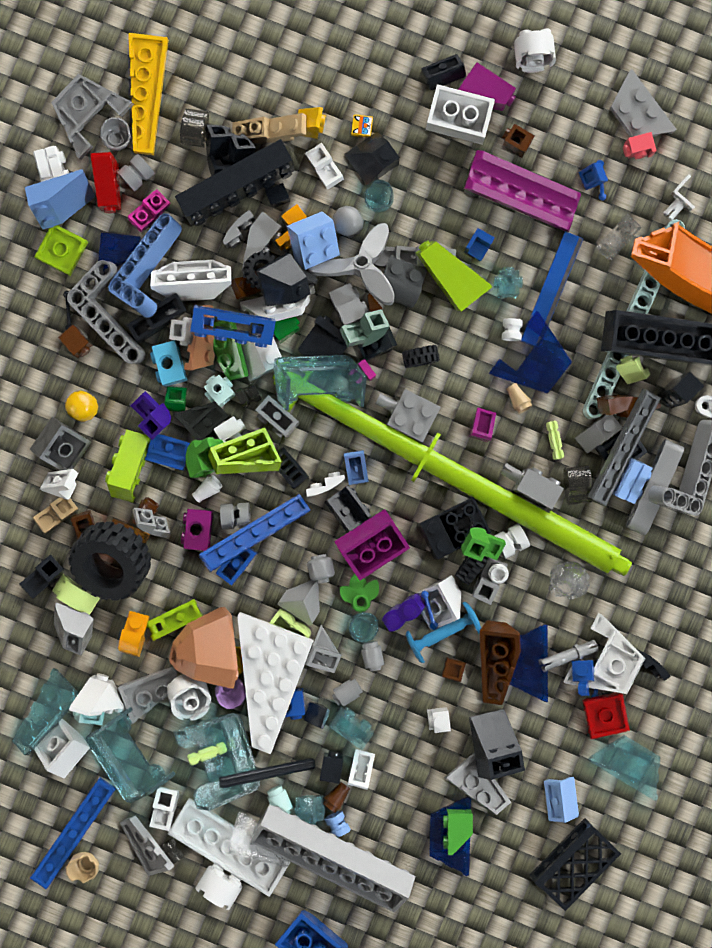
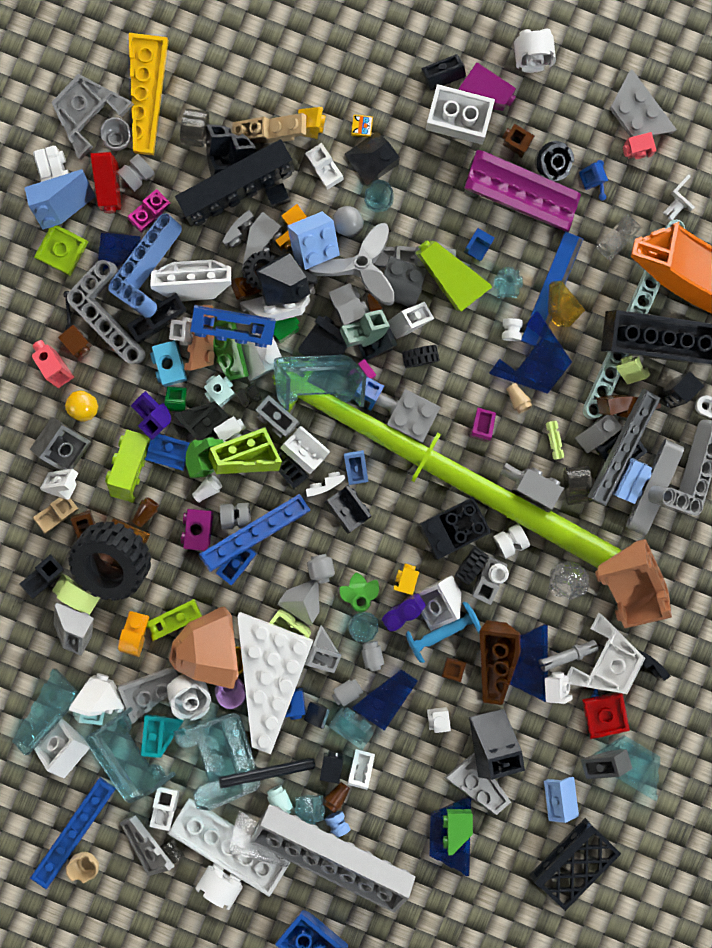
light grey slope [132,508,170,538] -> none
yellowish green axle [187,742,227,765] -> none
magenta brick [334,509,410,580] -> none
blue hinge [421,591,438,630] -> none
bright green brick [461,527,506,561] -> none
blue plate [572,660,594,696] -> none
none -> coral torso [32,340,74,388]
none -> teal wing [141,715,184,758]
none -> white bracket [280,426,330,474]
none -> clear blue wing [352,669,418,731]
none -> panel [357,377,384,411]
none -> white slope [388,302,434,339]
none -> yellow brick [393,563,419,595]
none -> black cone [535,141,574,182]
none -> white brick [545,672,573,704]
none -> clear yellow slope [548,281,585,327]
none -> dark grey slope [581,749,633,779]
none -> nougat windscreen [595,539,672,628]

